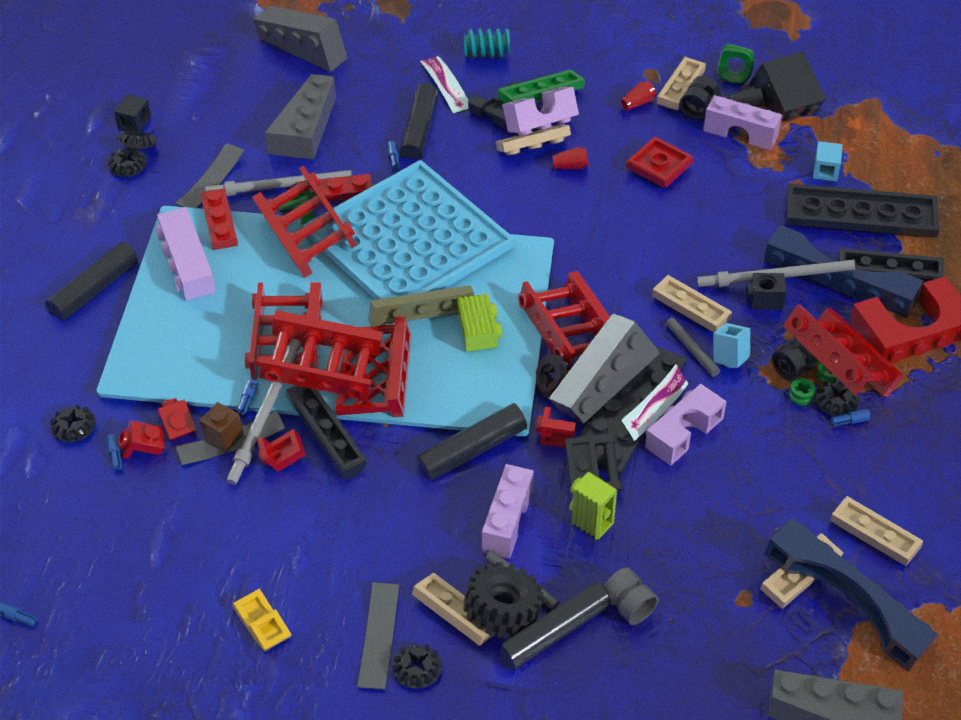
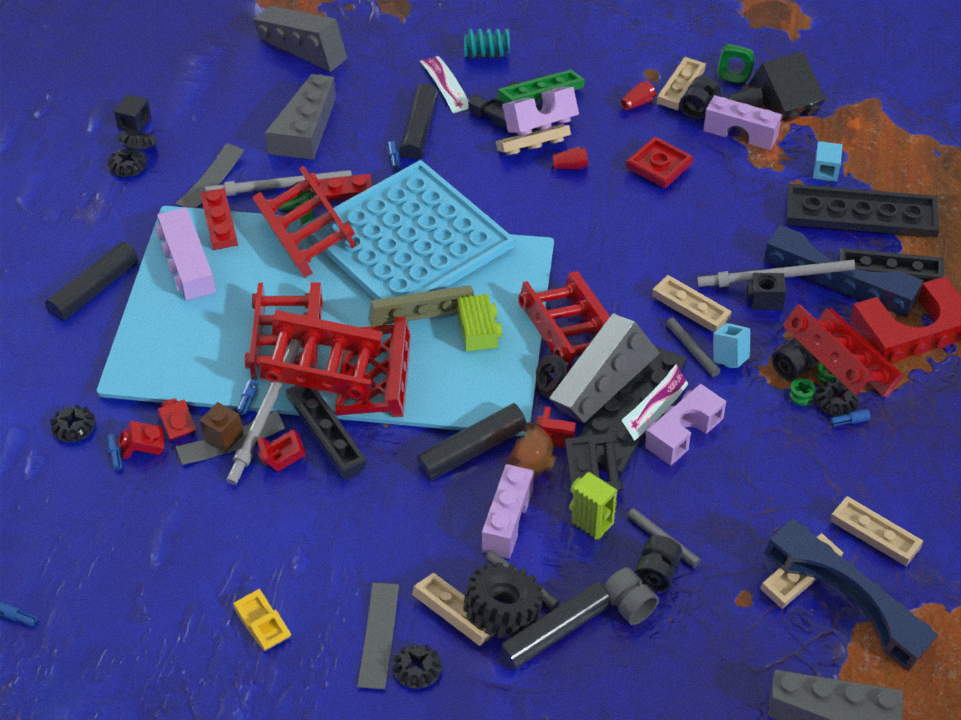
none -> clear orange cylinder [507,422,556,479]
none -> flat silver bar [627,508,701,568]
none -> black wheel [634,535,683,592]

